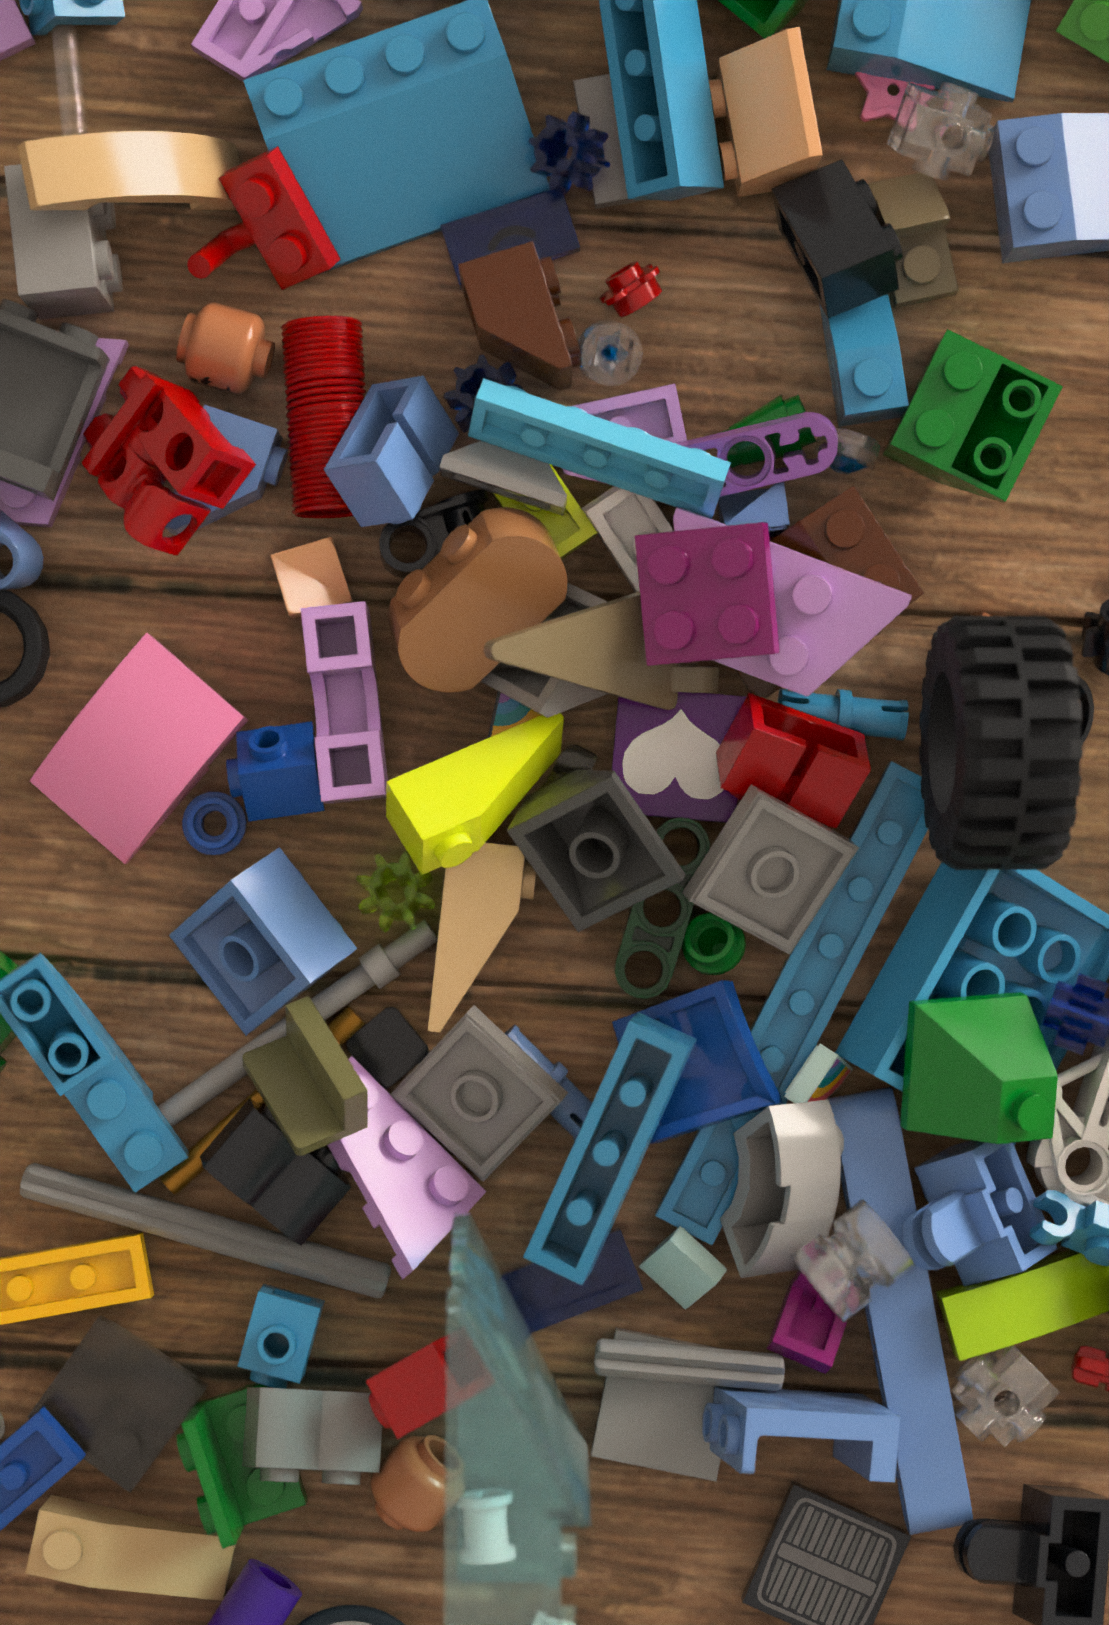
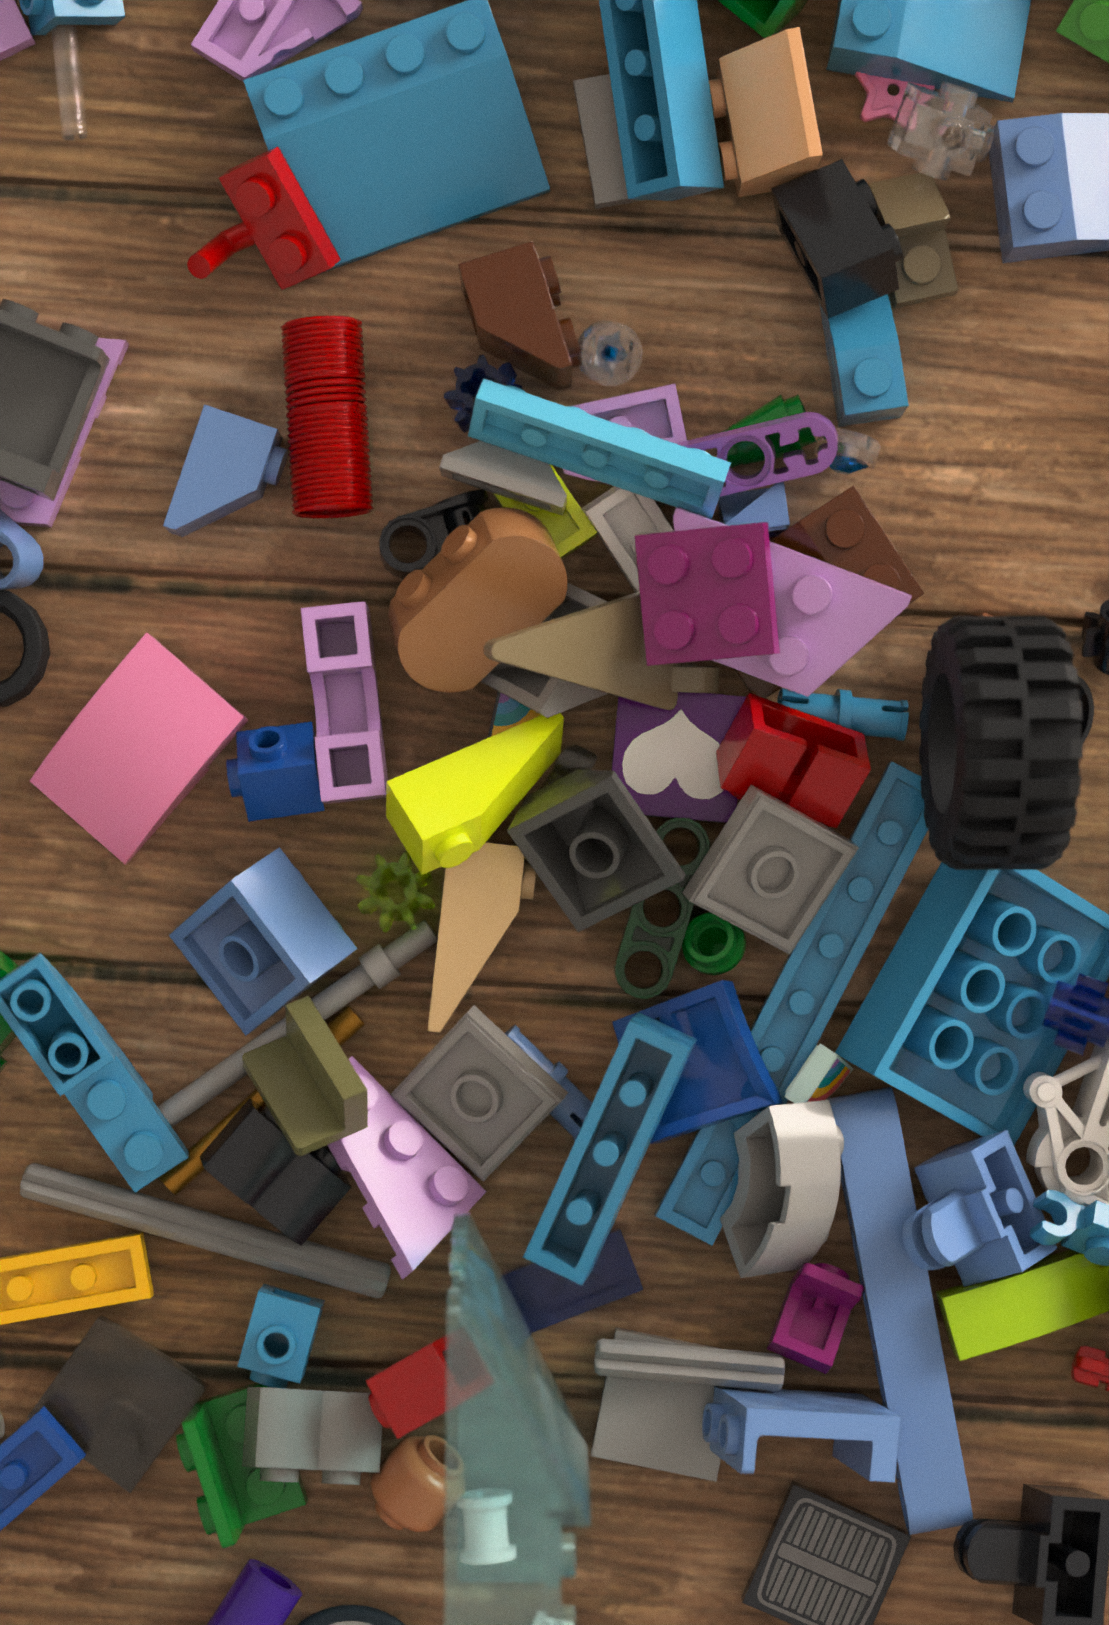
light grey brick [4,164,123,320] -> none
tan slope [18,131,240,210] -> none
tan slope [25,1495,236,1601] -> none
red hips [81,366,256,556] -> none
nougat head [176,303,275,394] -> none
blue plate [182,792,247,855] -> none
light nougat slope [270,537,353,620] -> none
medium blue piece [324,375,459,527] -> none
black piece [347,1007,429,1089] -> none
clear blue tile [440,187,580,289] -> none
clear blue gear [529,111,611,194] -> none
red plate [599,261,663,318] -> none
light aqua tile [639,1226,728,1310] -> none
clear wheel [790,1199,915,1323] -> none
green slope [882,329,1063,503] -> none
green slope [900,992,1058,1144] -> none
clear brick [951,1345,1060,1447] -> none

